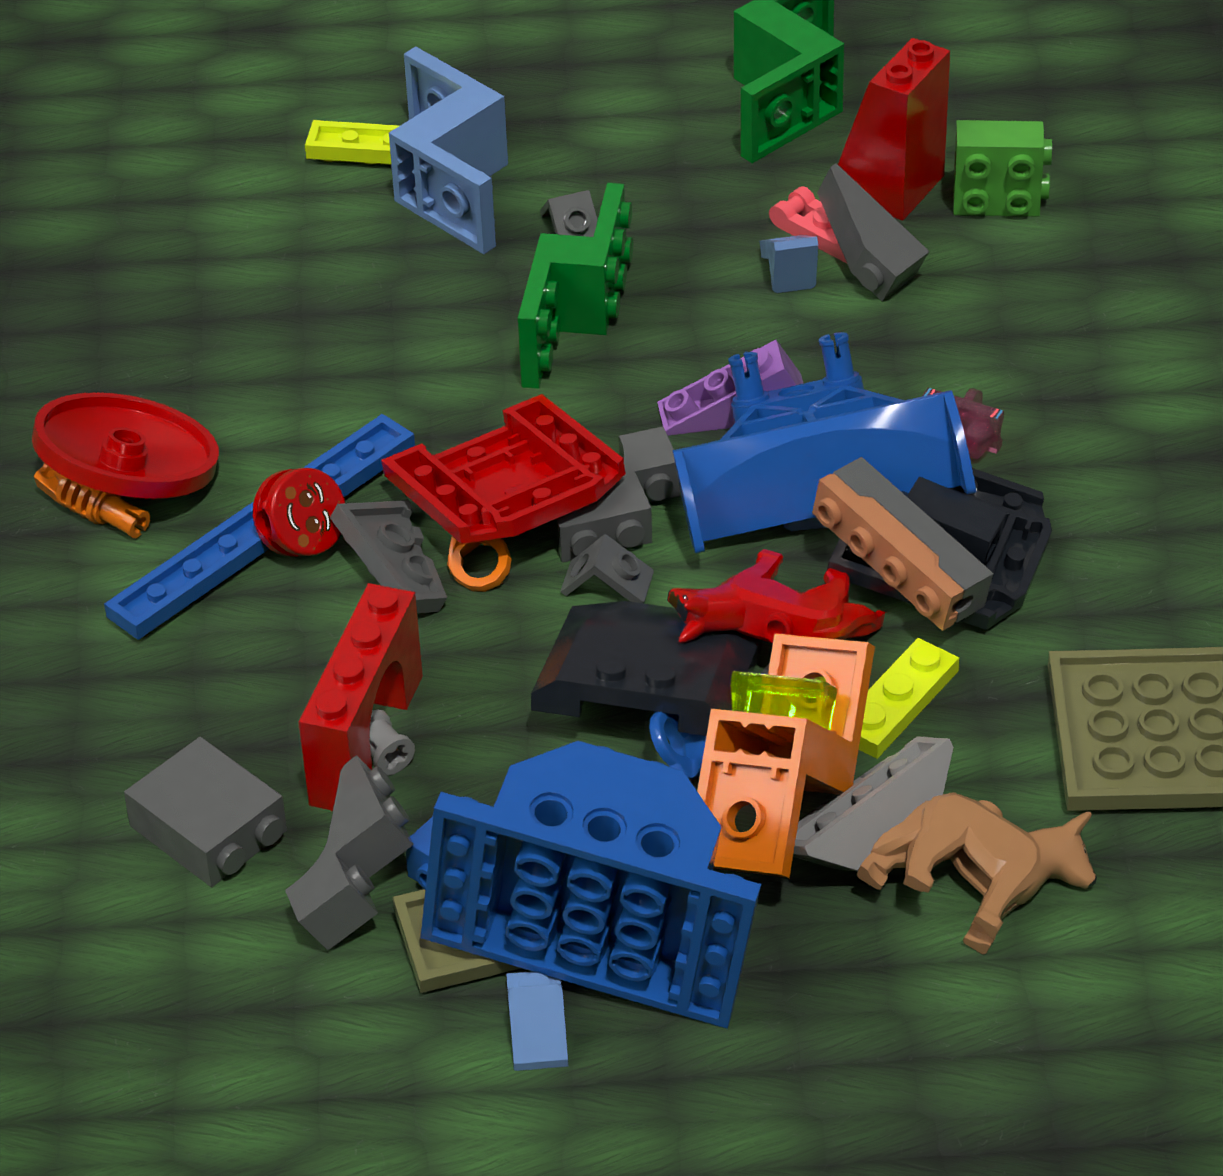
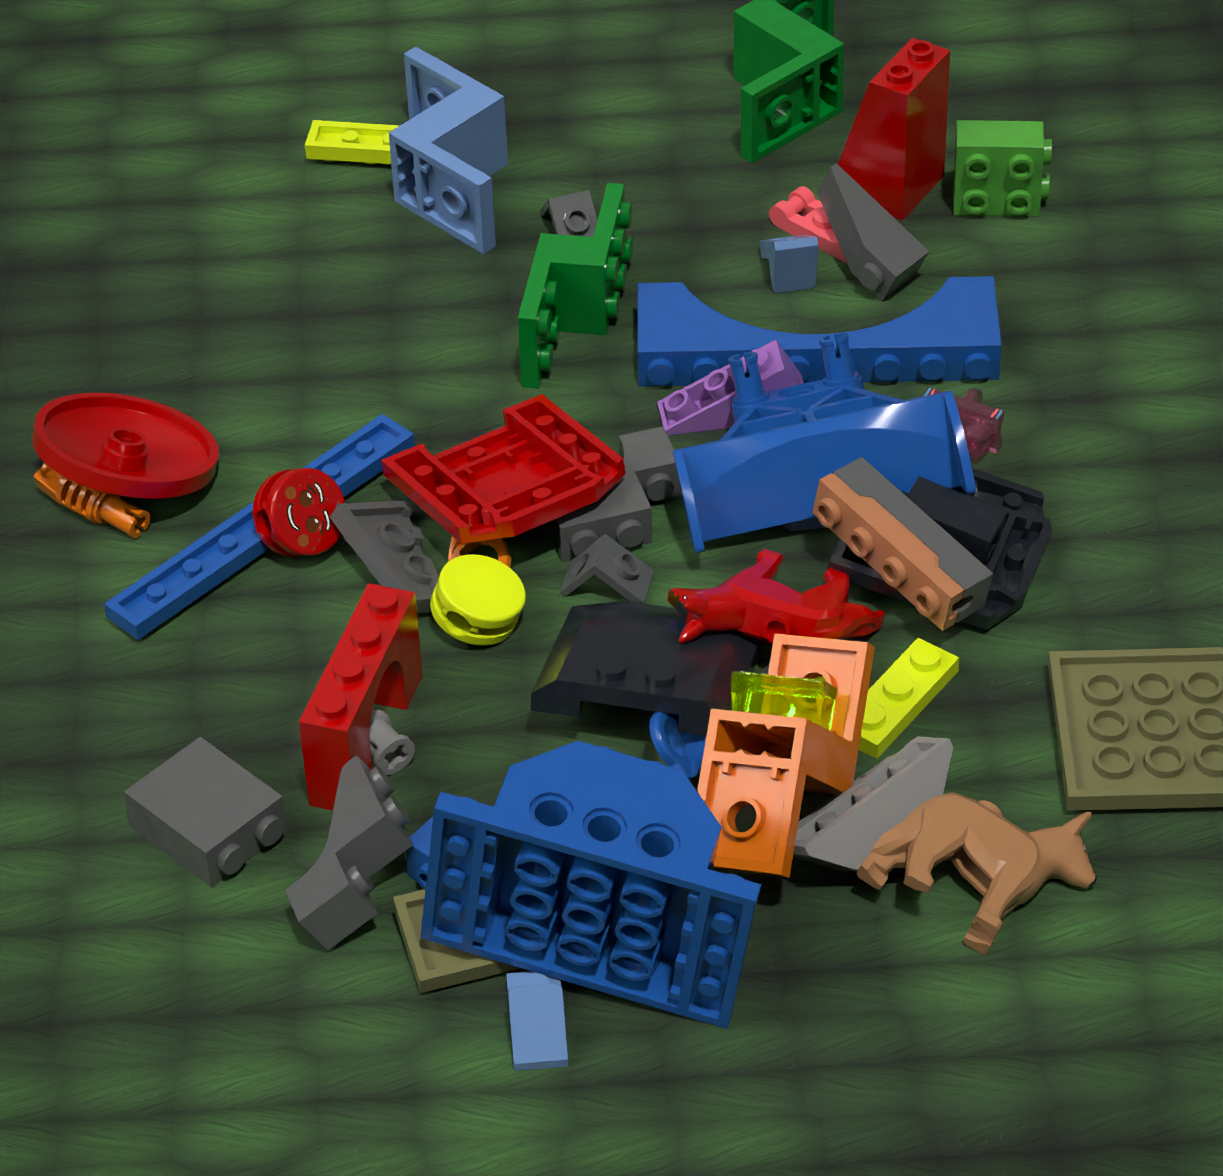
none -> neon yellow head [430,554,526,646]
none -> blue arch [638,276,1002,386]

